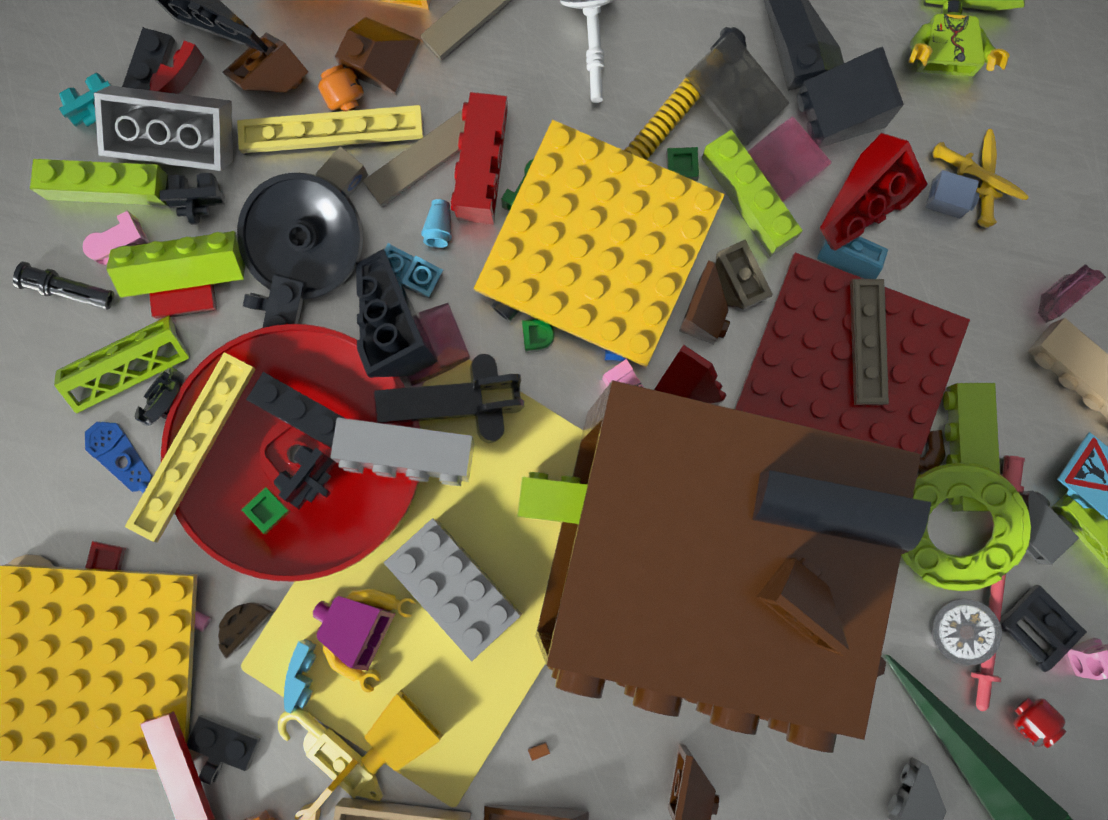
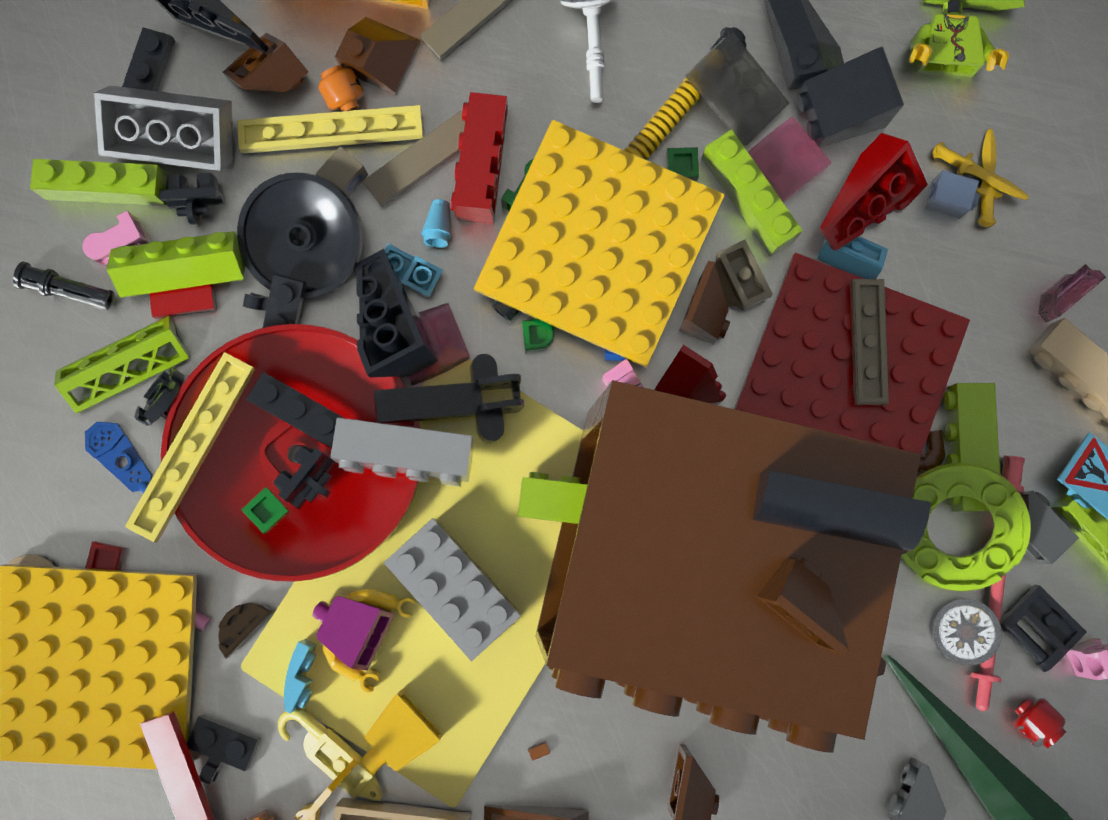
teal hips [59,73,112,127] -> none
red slope [150,40,204,94] -> none

